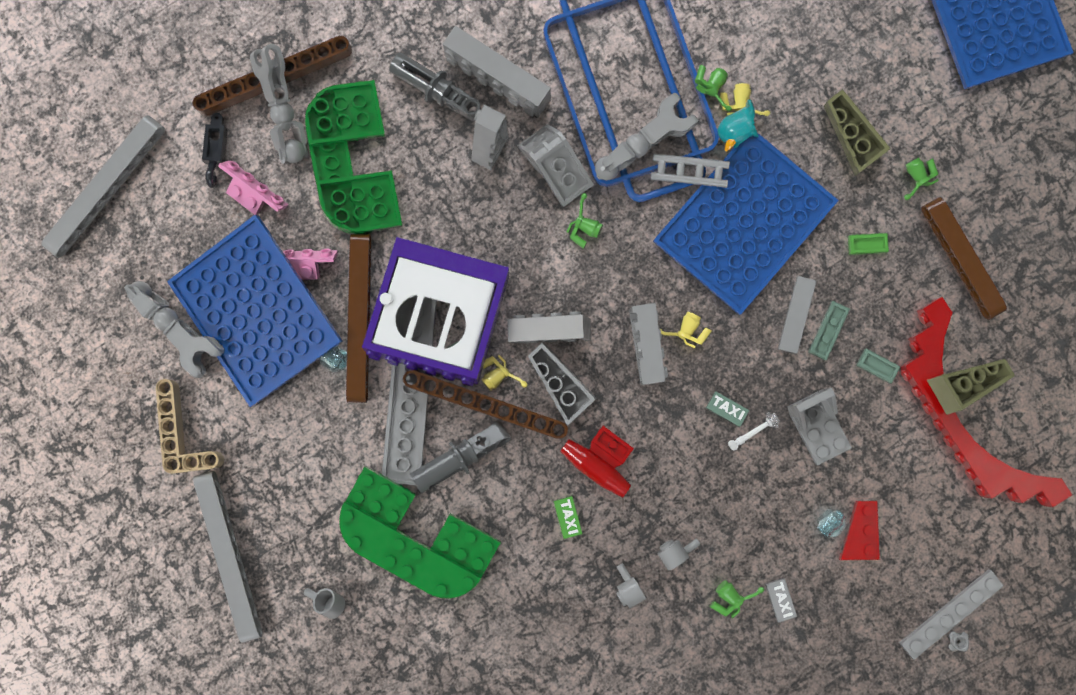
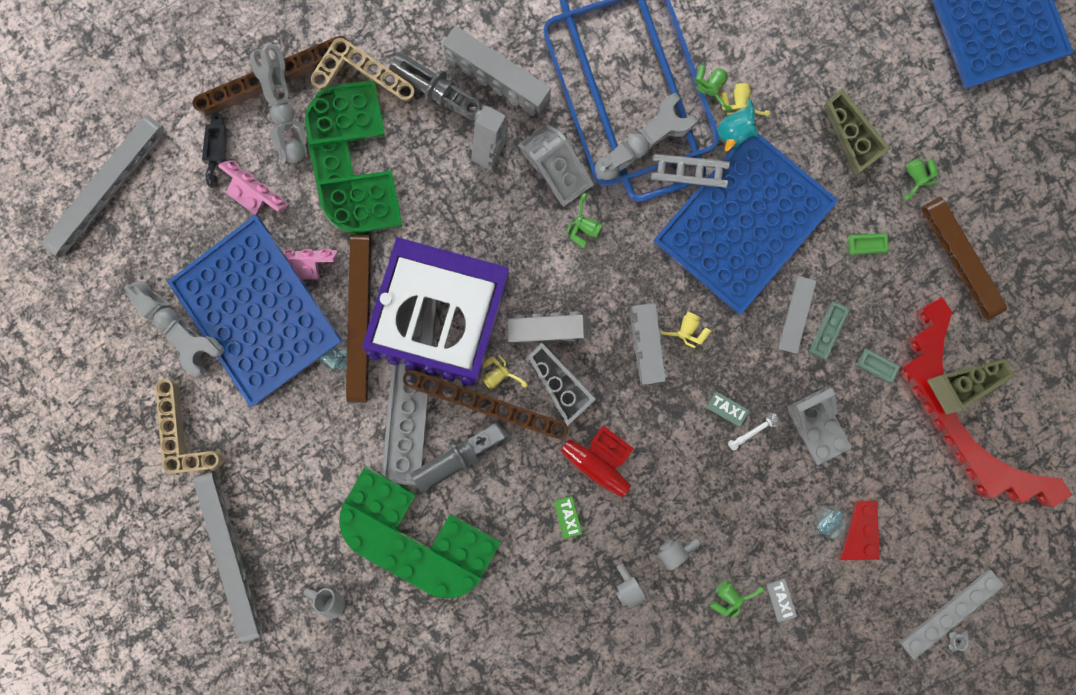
none -> tan beam [311,38,414,101]

